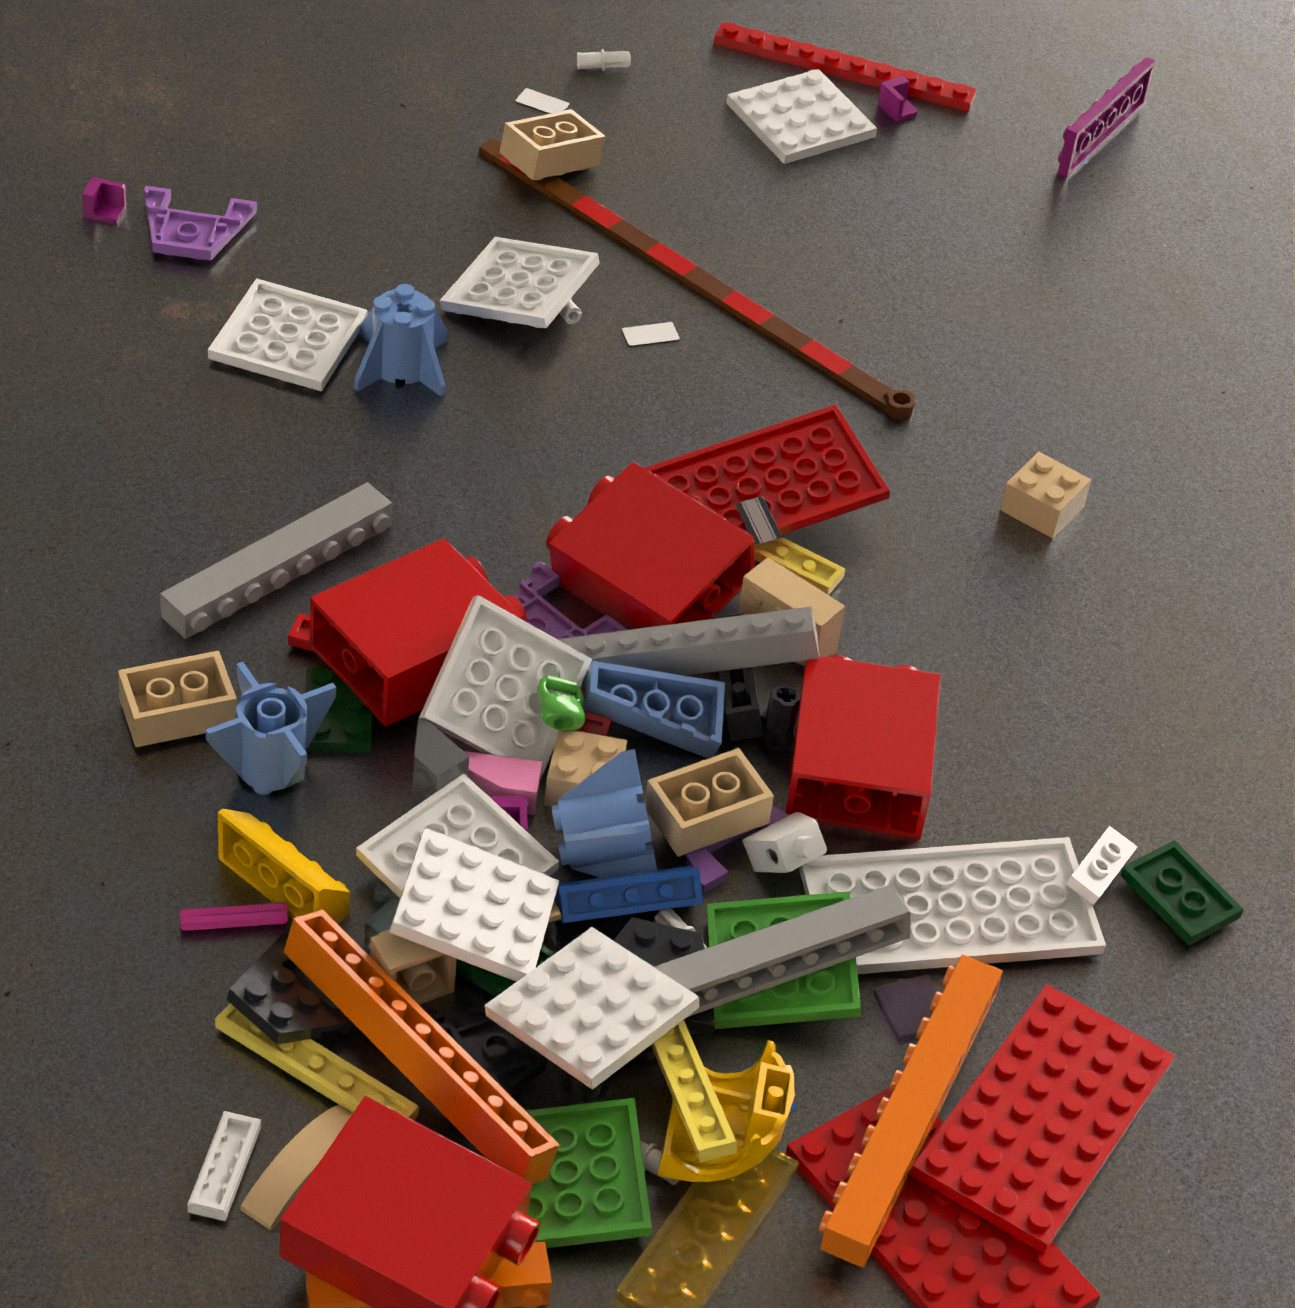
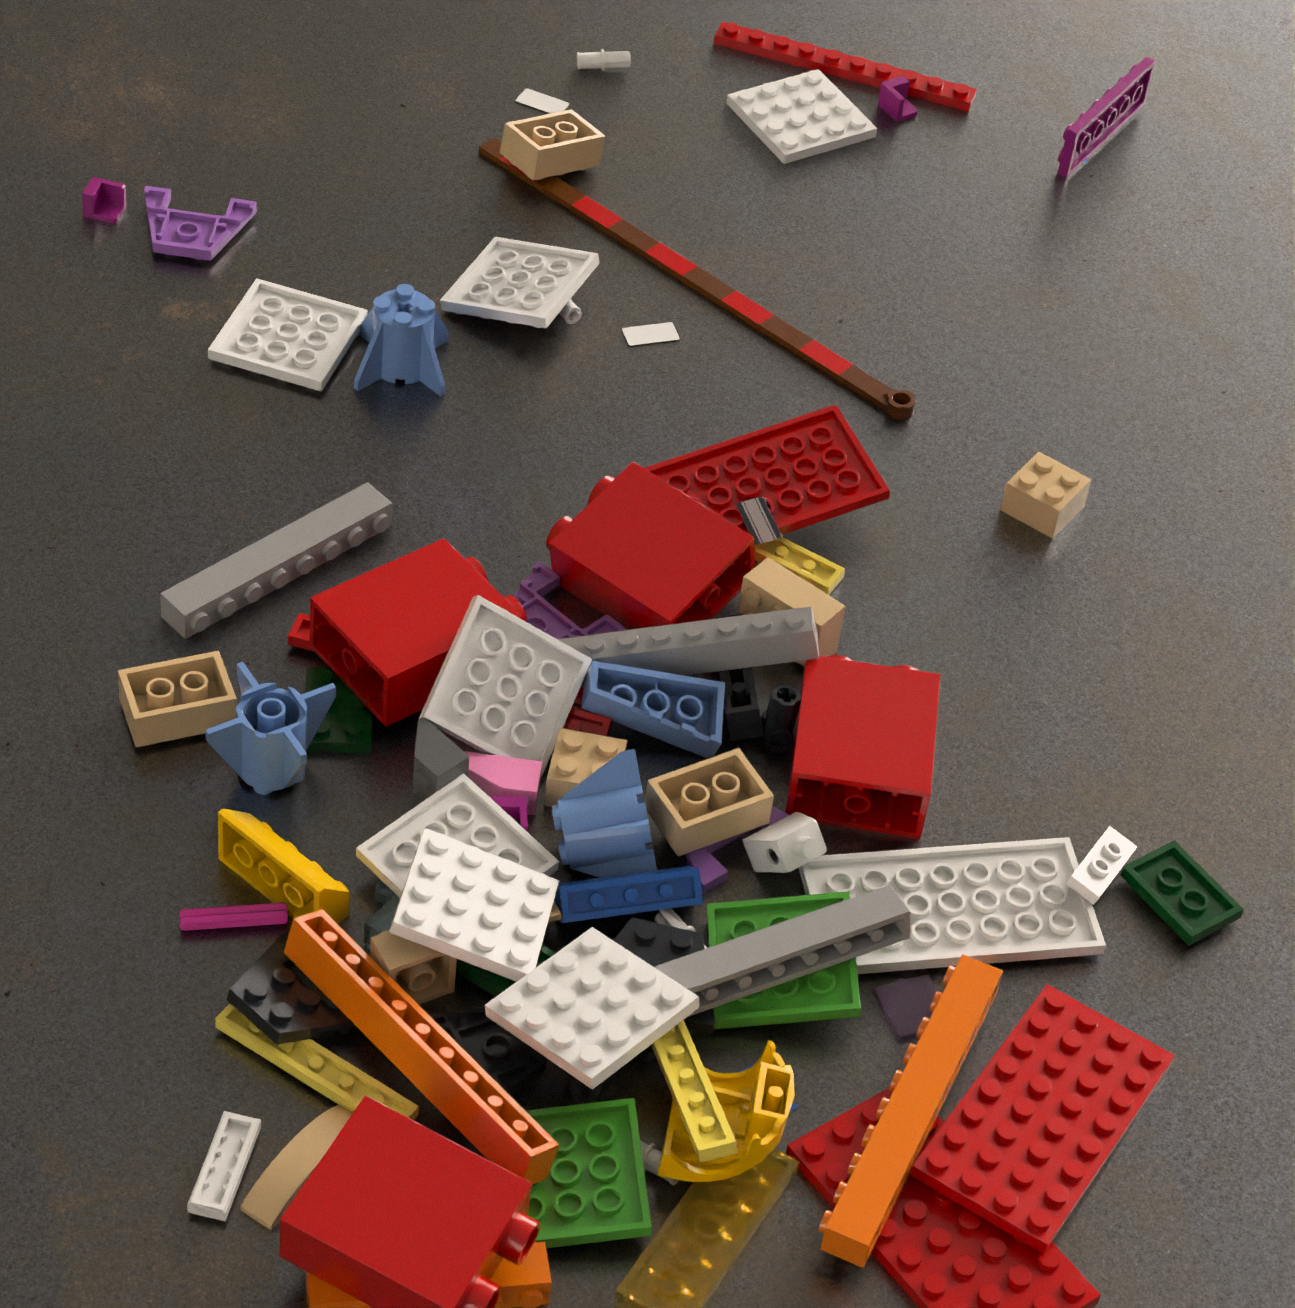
bright green piece [537,675,585,731] -> none

